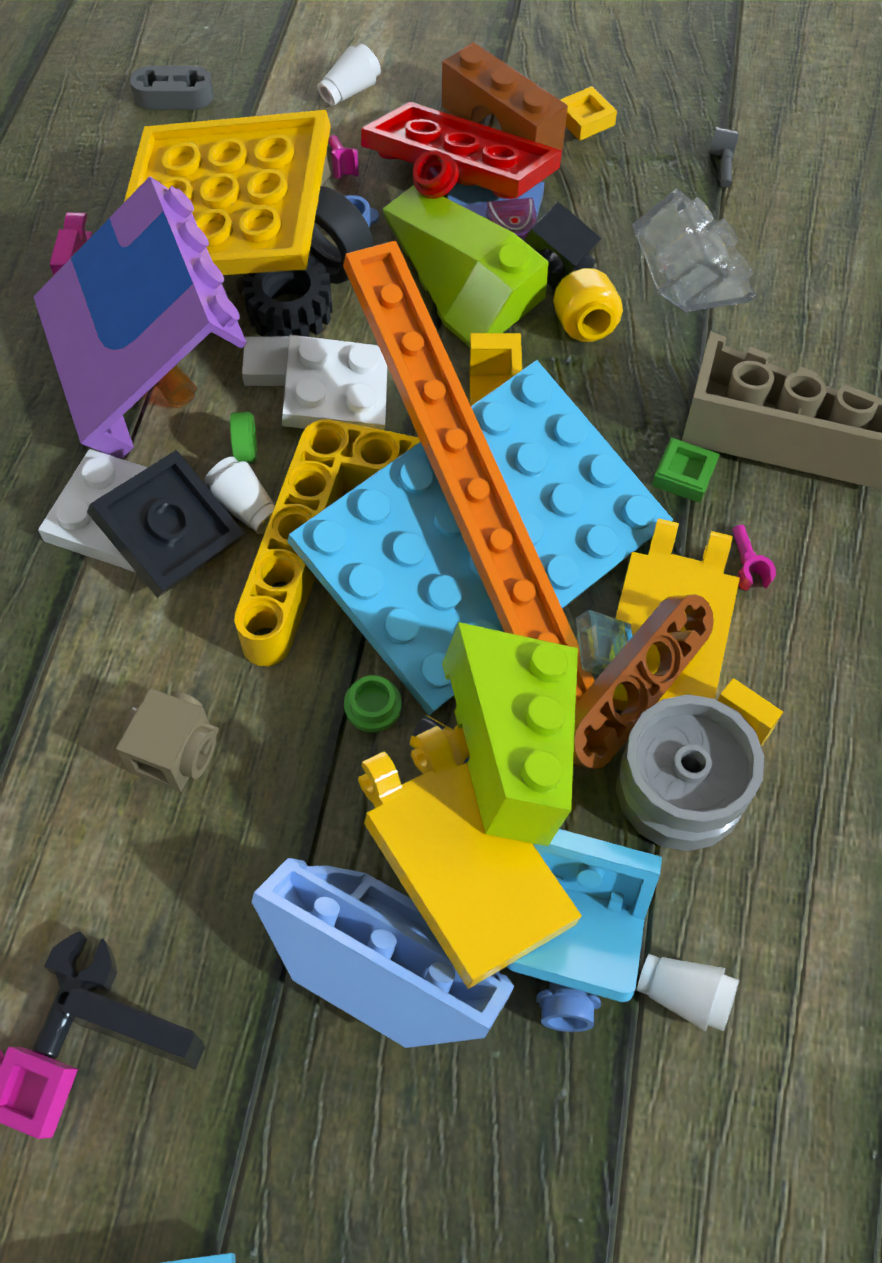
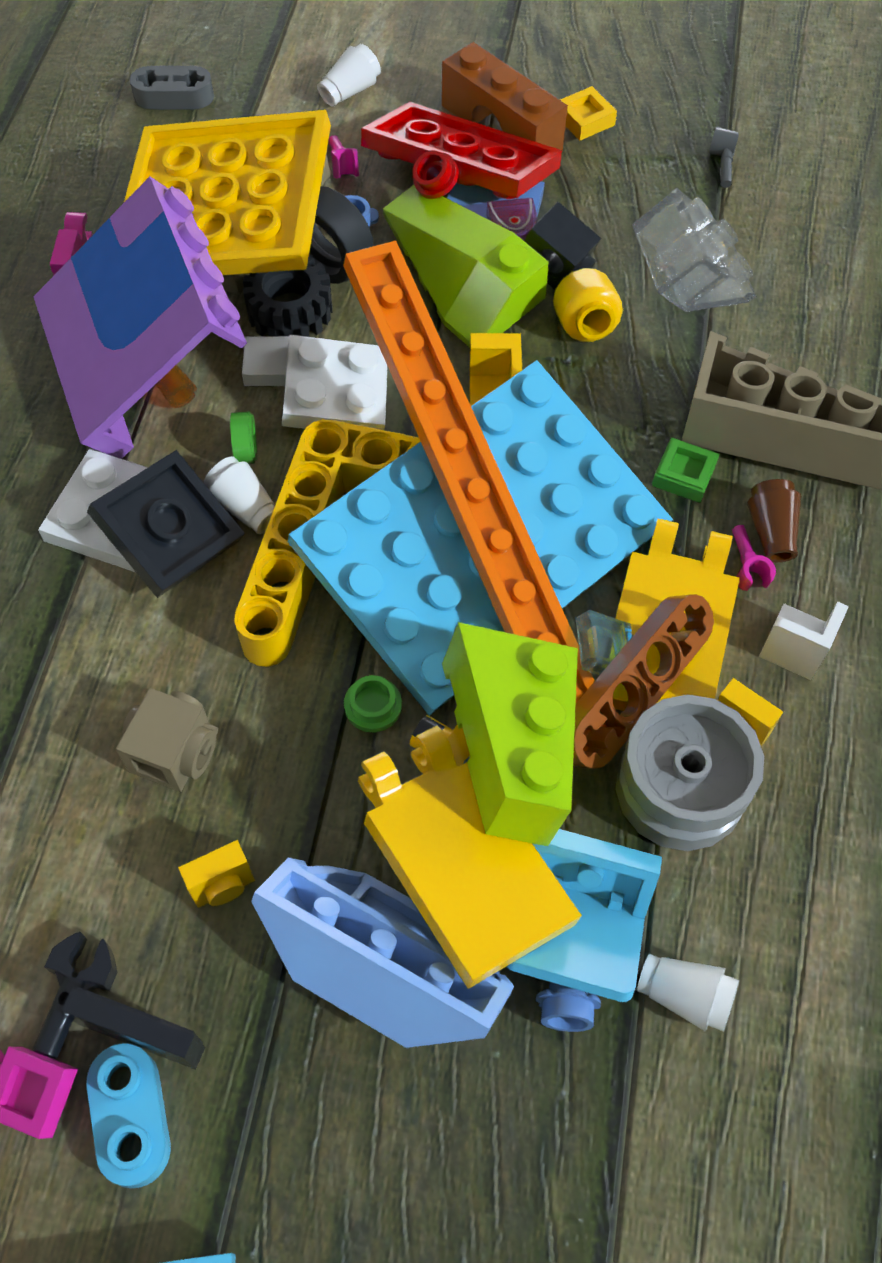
none -> medium azure plate [87,1044,171,1188]
none -> yellow plate [178,840,255,908]
none -> reddish brown cone [747,479,801,563]
none -> white panel [759,602,849,680]

